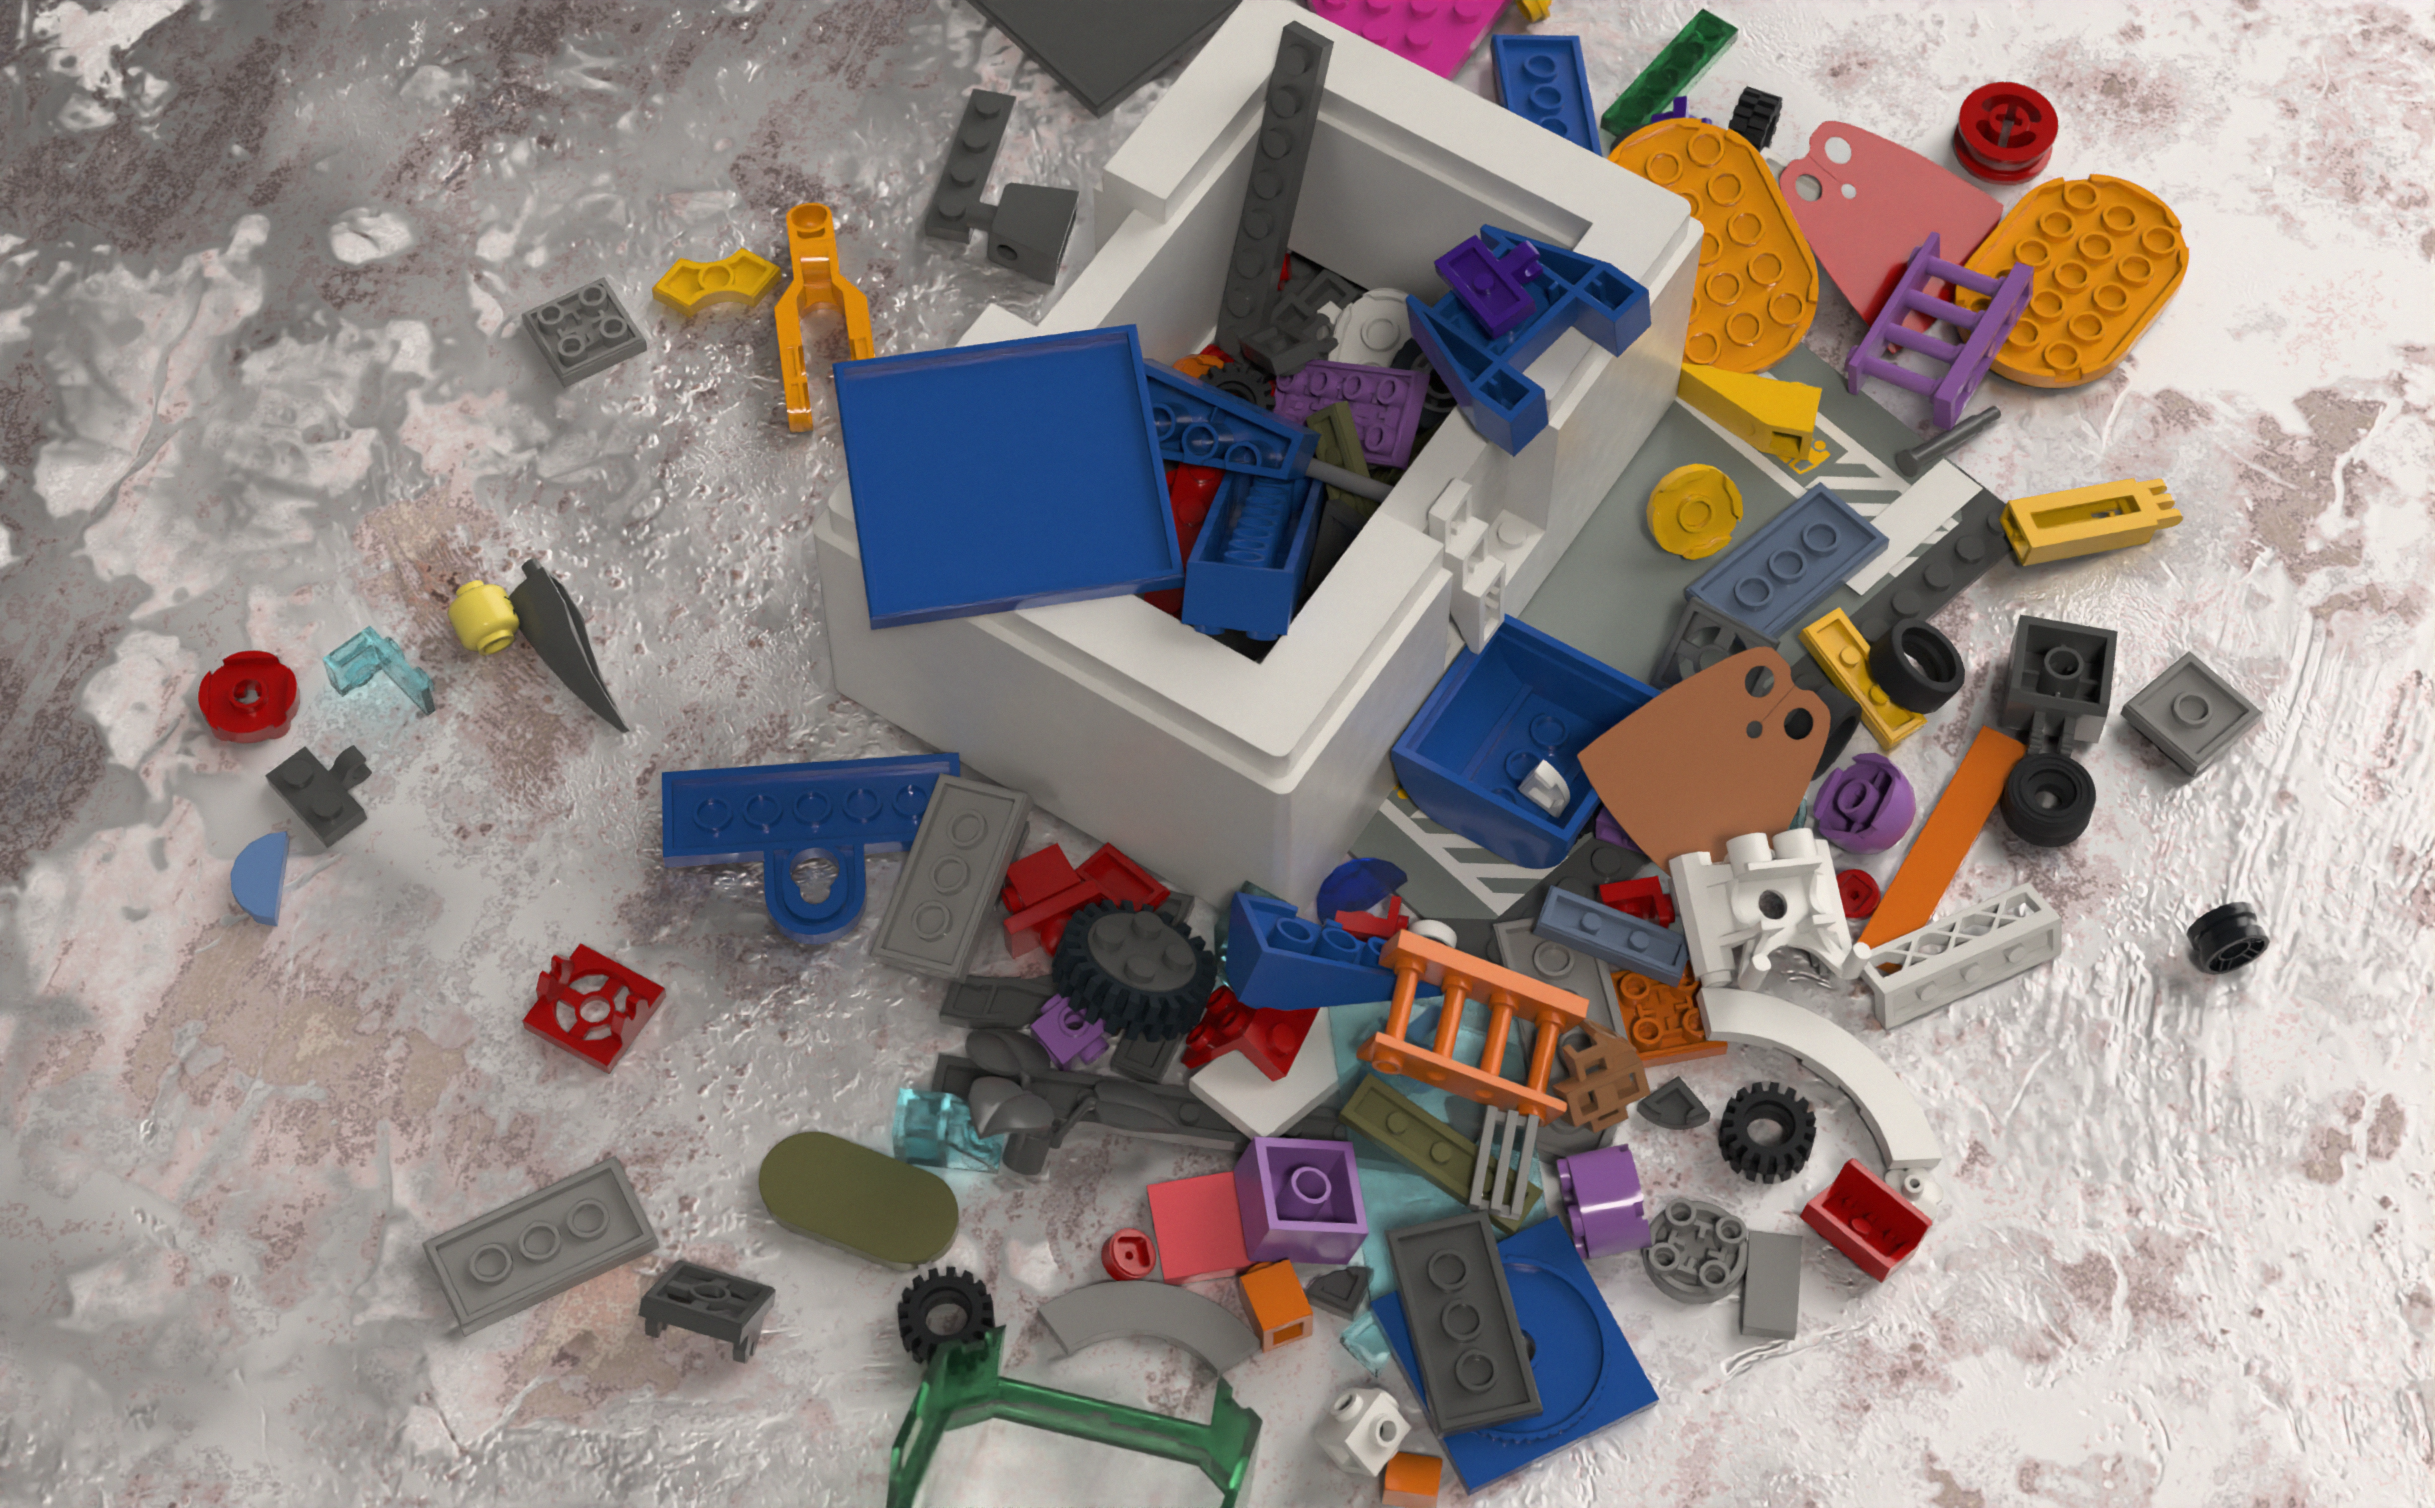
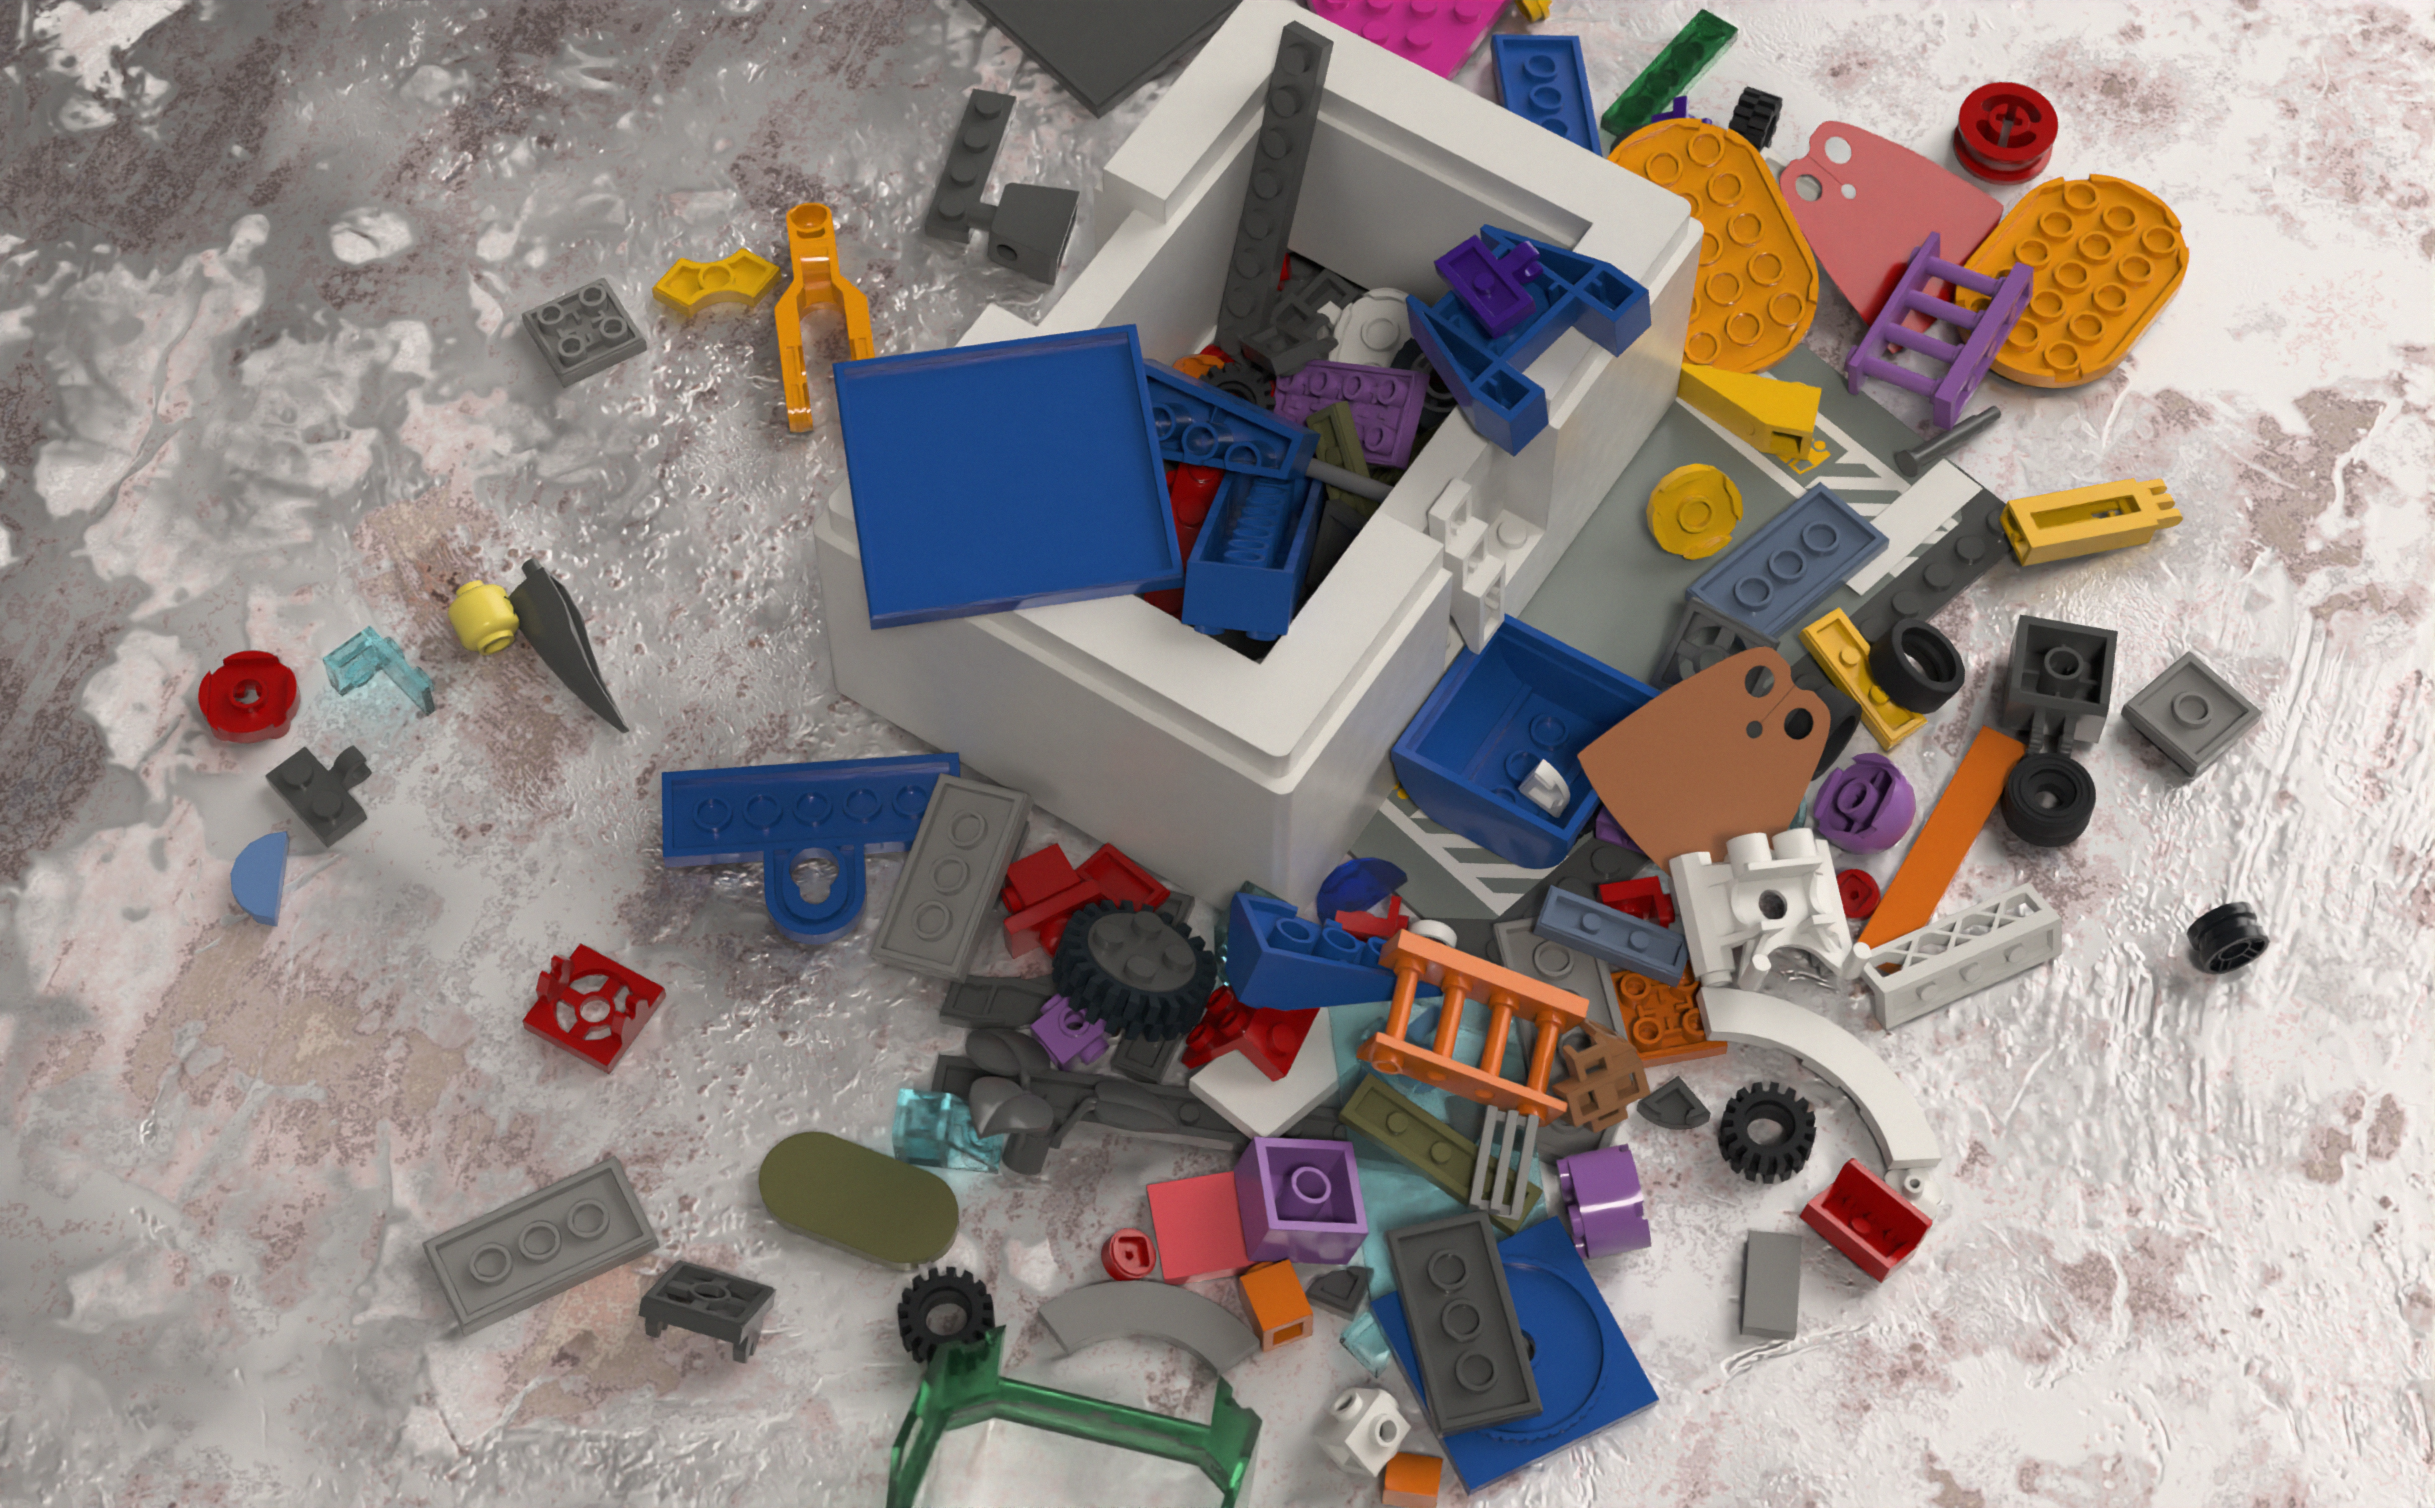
light grey tile [1642,1198,1749,1304] -> none

